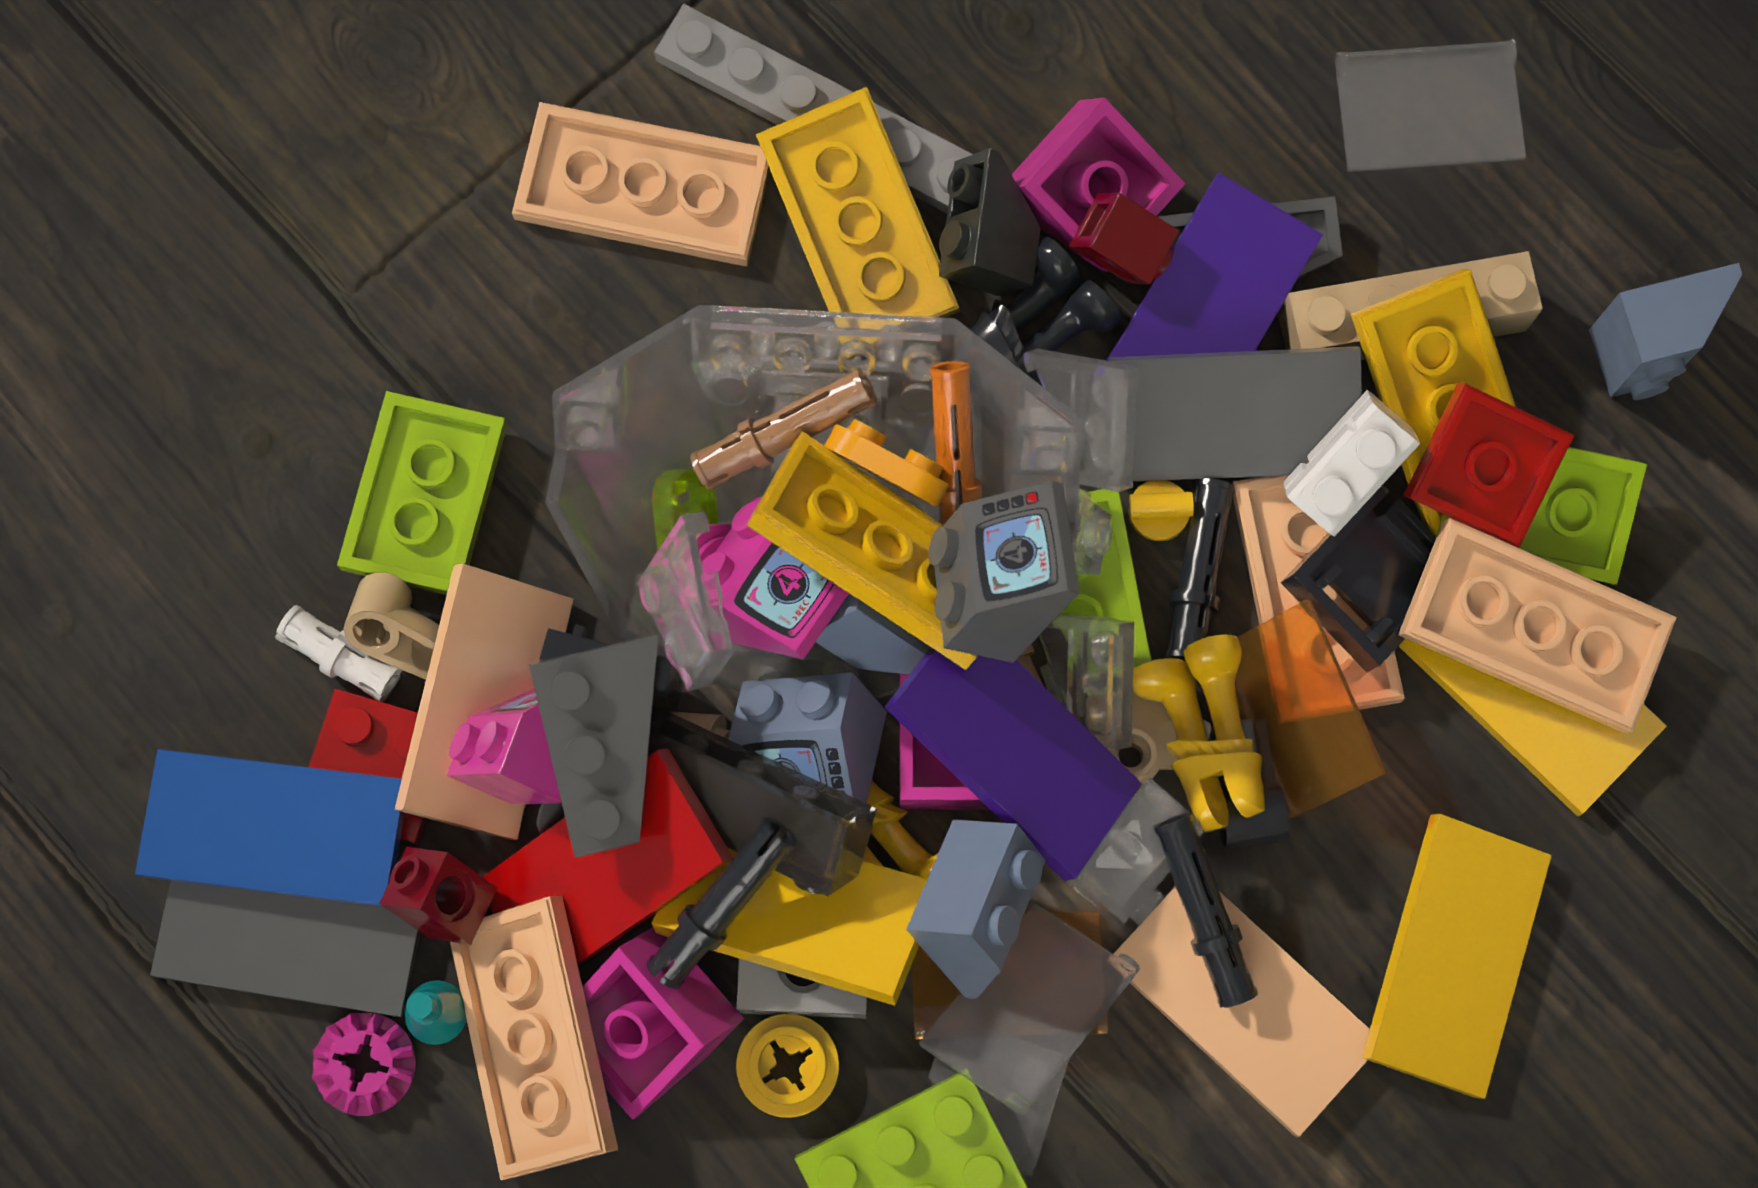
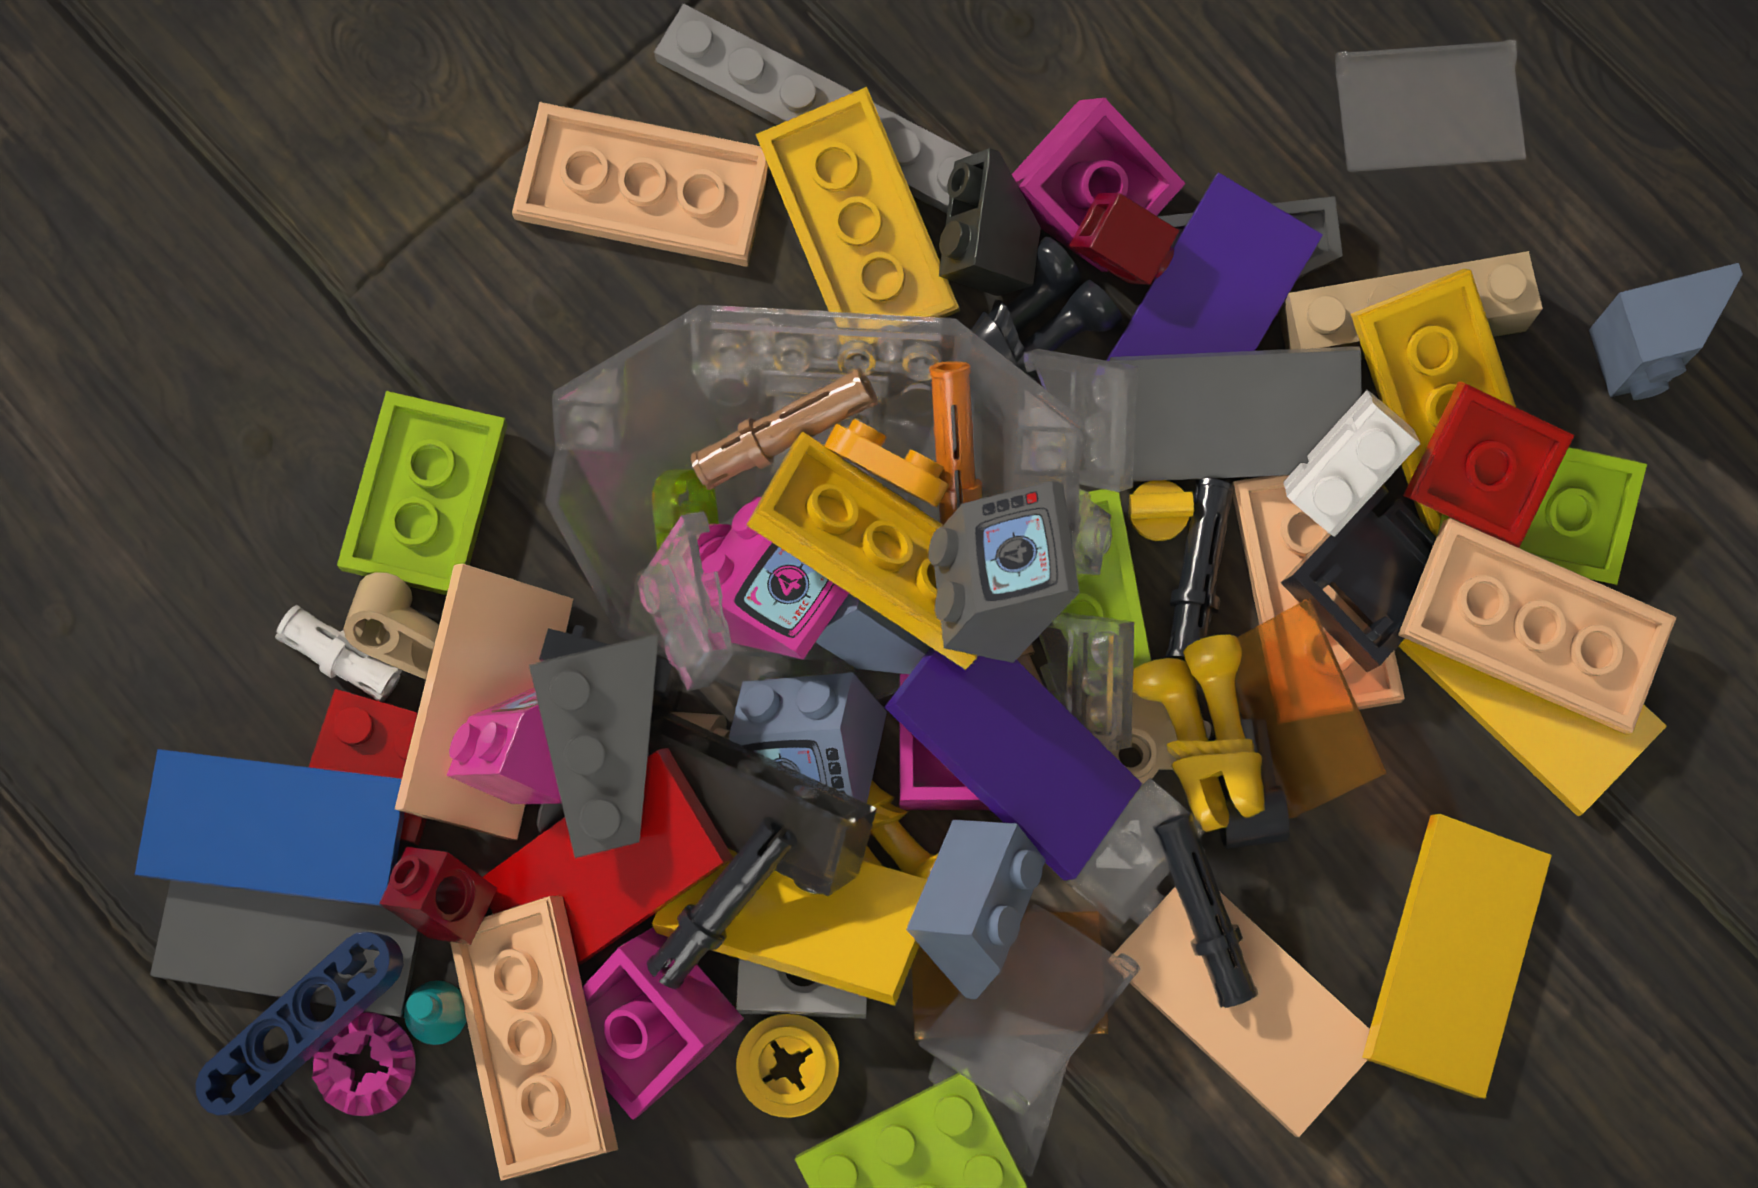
none -> dark blue beam [196,931,404,1116]

